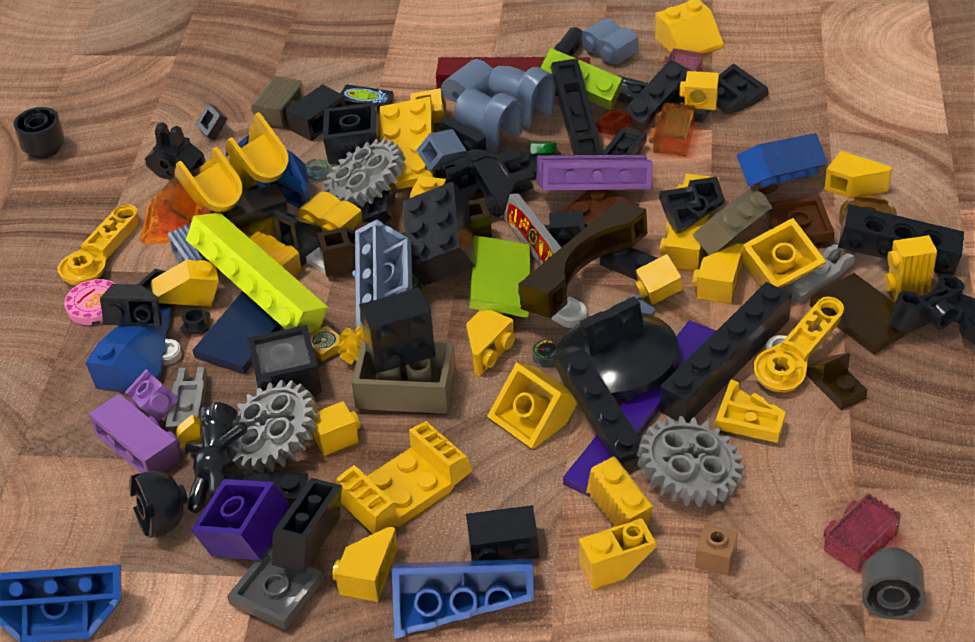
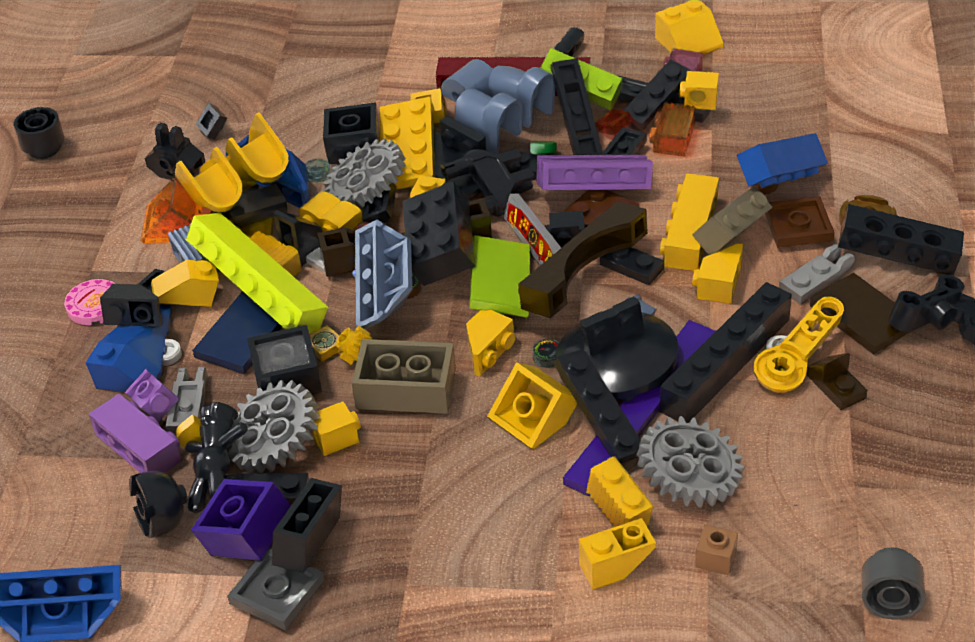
yellow beam [58,205,140,286] -> none
black plate [180,307,211,334] -> none
dark tan brick [251,75,304,128] -> none
black brick [286,84,346,141] -> none
yellow slope [333,527,398,602] -> none
yellow plate [336,421,473,534] -> none
tile [341,84,394,113] -> none
black brick [359,287,436,374] -> none
blue wedge [392,559,534,639] -> none
sand blue brick [416,129,466,171] -> none
black brick [466,505,539,561] -> none
white tile [551,296,587,328] -> none
sand blue brick [582,18,639,65] -> none
yellow brick [634,254,683,305] -> none
black slope [659,176,725,234] -> none
black slope [712,64,769,114] -> none
yellow wing [715,379,786,443] -> none
yellow slope [742,218,826,288] -> none
clear pink brick [823,493,901,573] -> none
yellow slope [824,150,893,199] -> none
yellow brick [884,235,937,301] -> none

